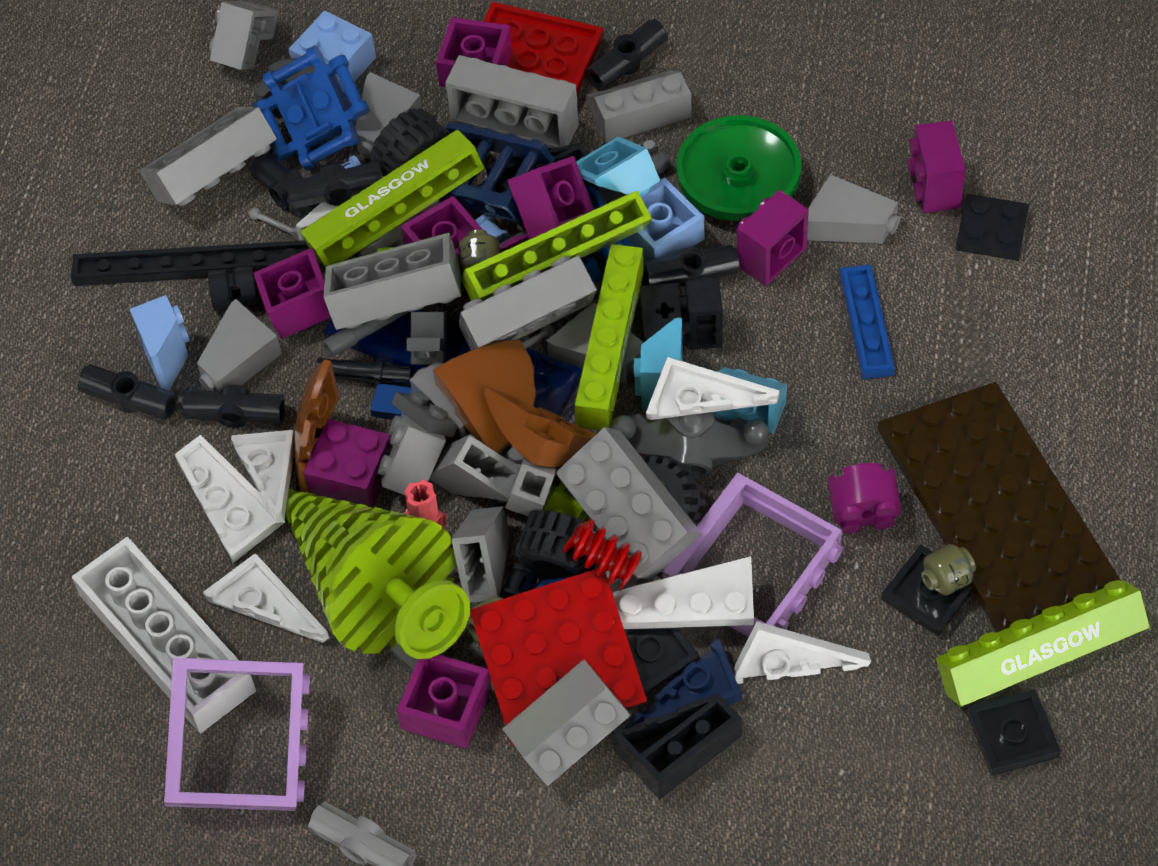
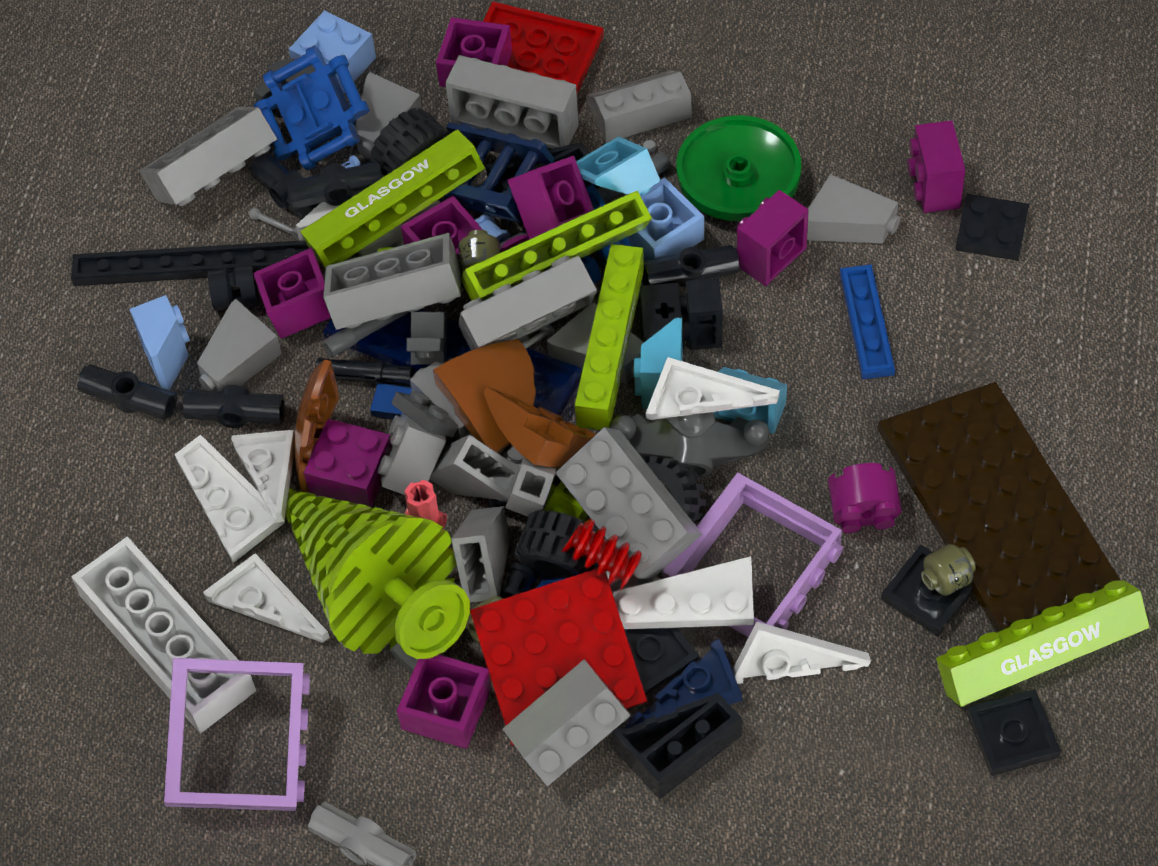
light grey brick [209,1,279,70] -> none
black piece [586,18,668,90] -> none

